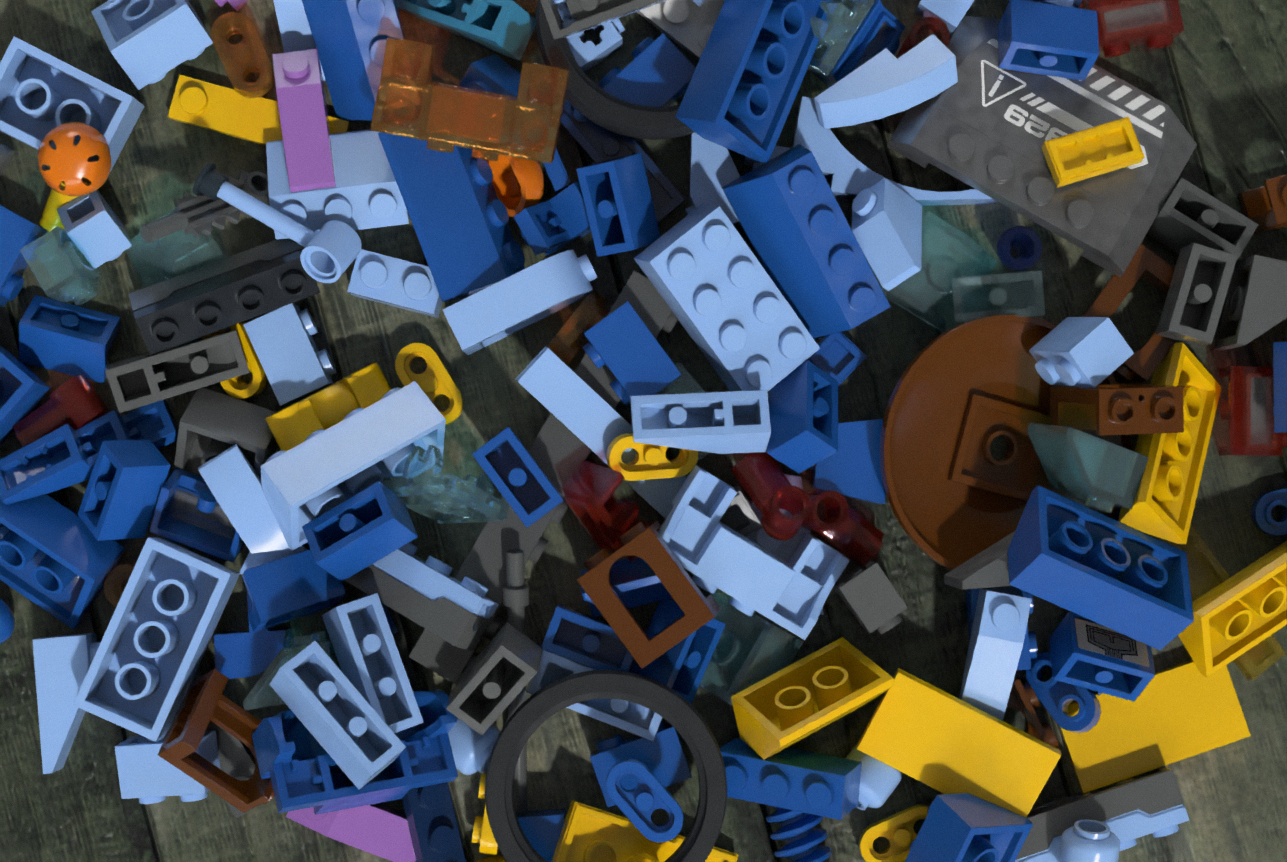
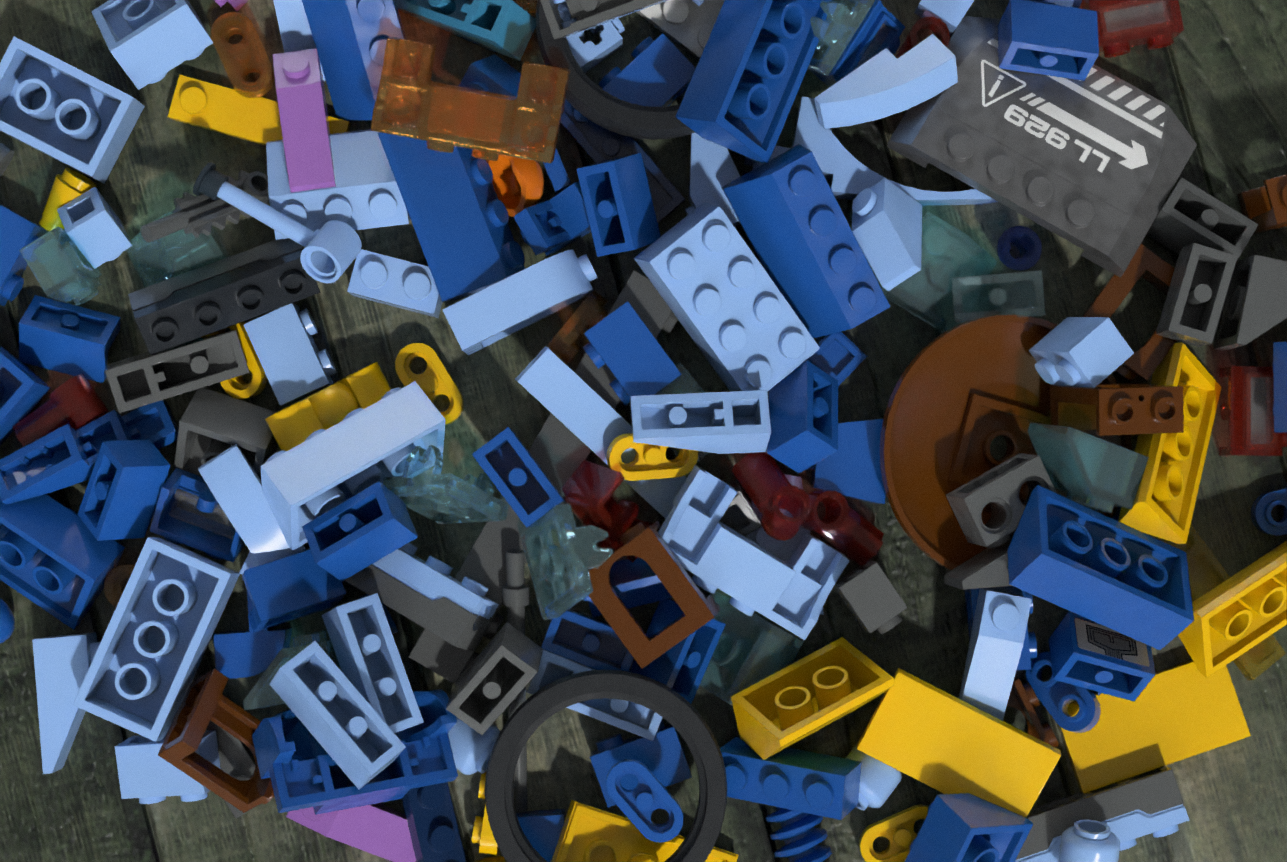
orange helmet [38,122,111,196] -> none
yellow plate [1041,116,1145,188] -> none
none -> clear light blue piece [521,503,613,620]
none -> dark grey brick [946,453,1056,548]

